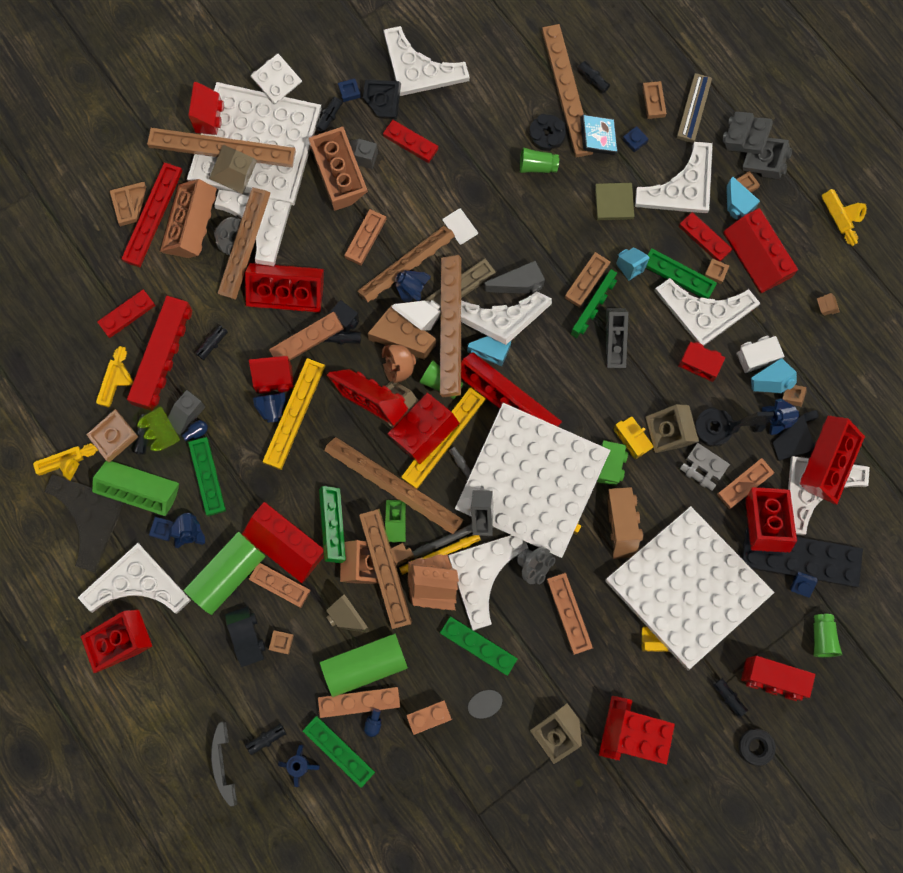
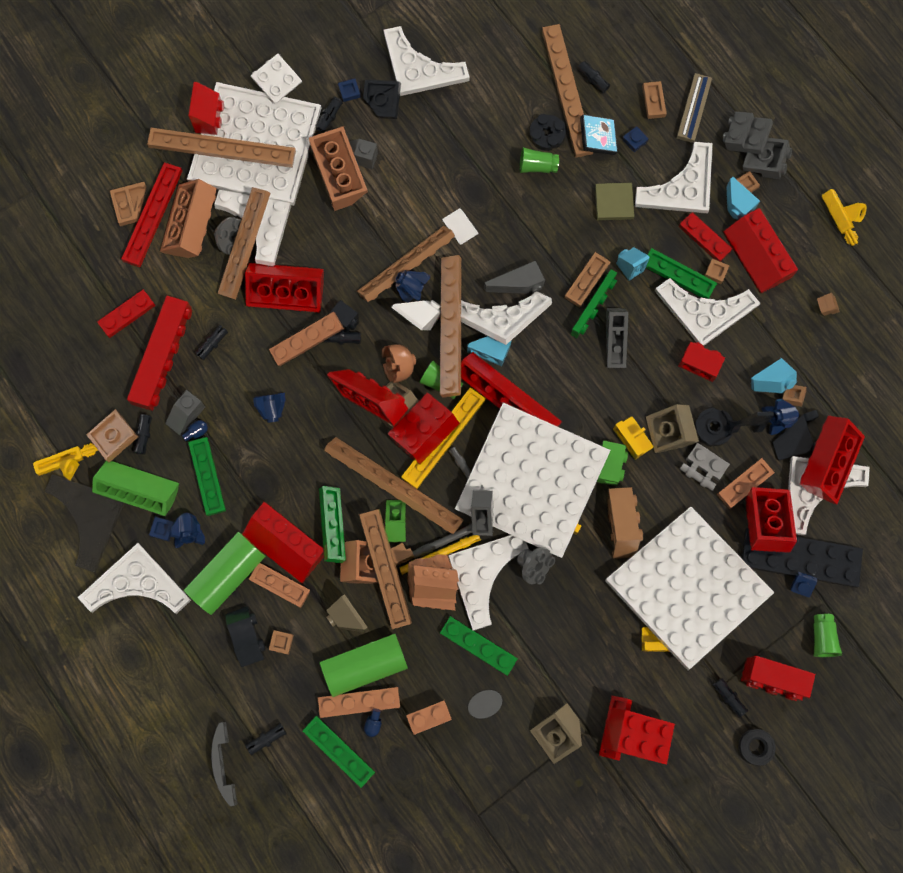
red slope [80,610,152,673] -> none
yellow piece [96,346,134,407] -> none
clear neon green plate [137,407,180,451] -> none
dark tan slope [209,145,257,194] -> none
red slope [249,356,294,394] -> none
yellow plate [263,358,325,470] -> none
dark blue brick [278,745,320,787] -> none
nougat plate [344,209,387,266] -> none
medium nougat wedge [368,305,436,360] -> none
red plate [383,120,438,163] -> none
dark tan tile [425,259,496,310] -> none
nougat plate [547,573,593,655] -> none
white brick [737,336,785,373] -> none

